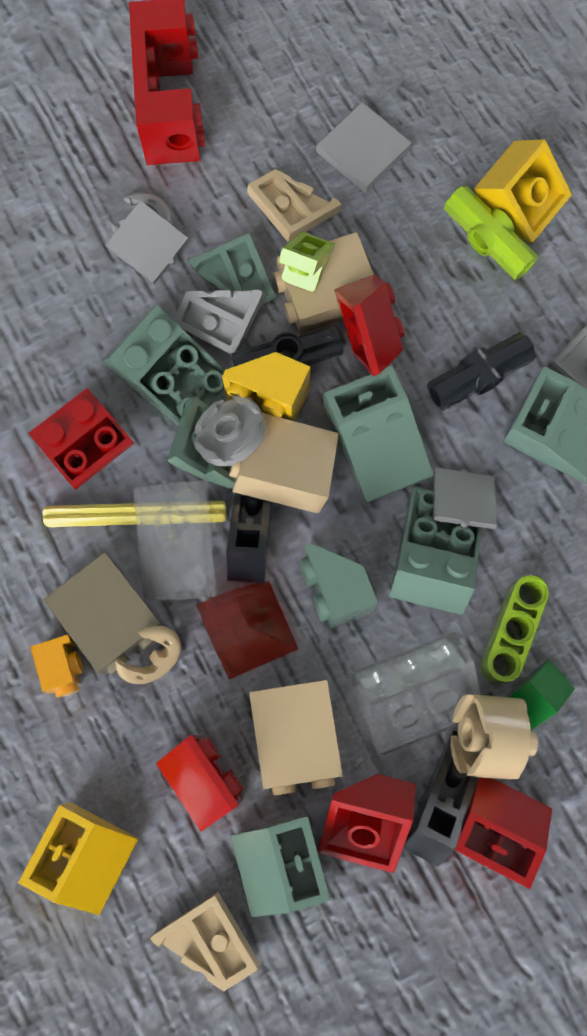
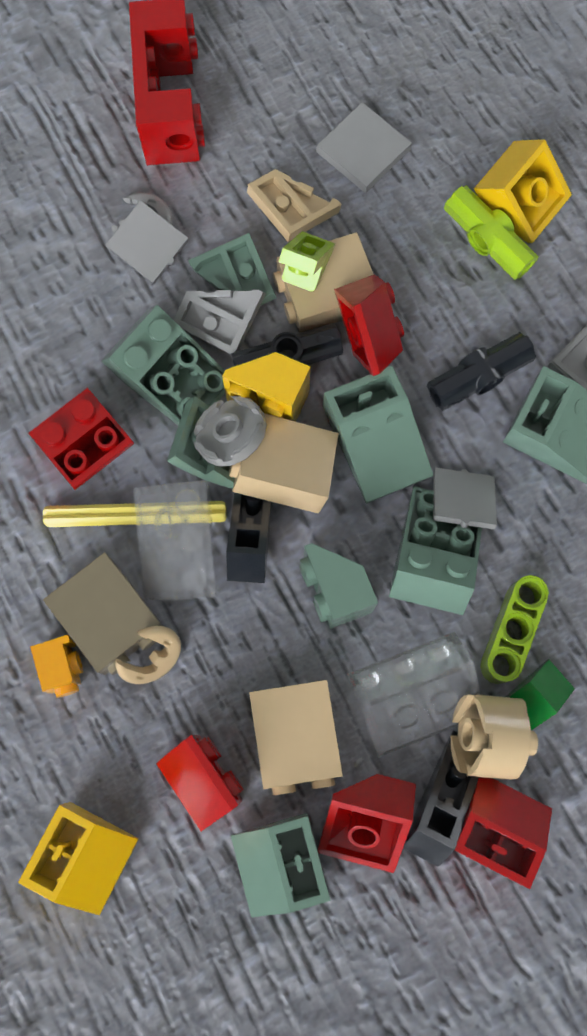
tan wing [150,892,261,992] -> none
clear red slope [196,580,299,680] -> none

